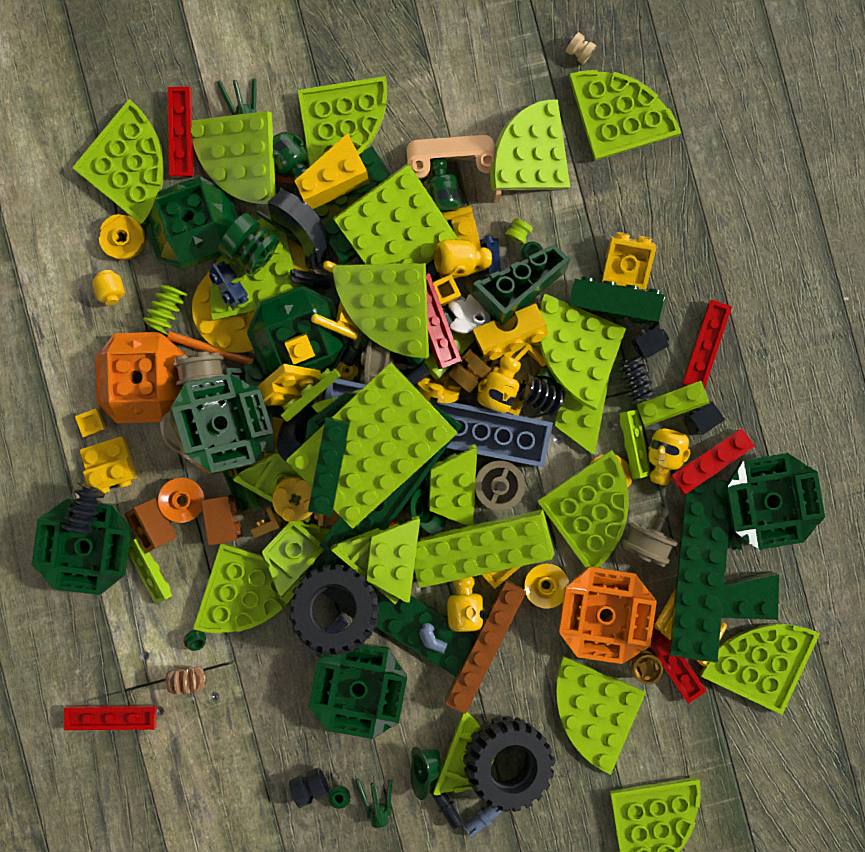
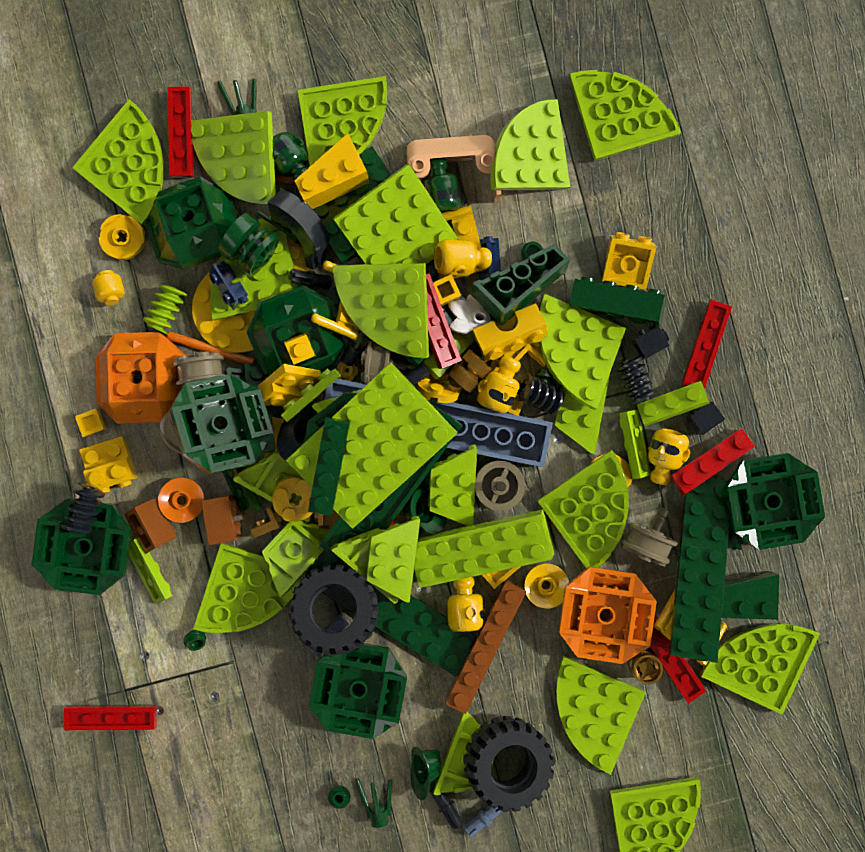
medium nougat gear [165,666,205,695] -> none
black wheel [289,767,330,808] -> none
sand blue arm [419,623,447,654] -> none
lime wheel [505,218,533,245] -> none
tan wheel [565,32,596,65] -> none

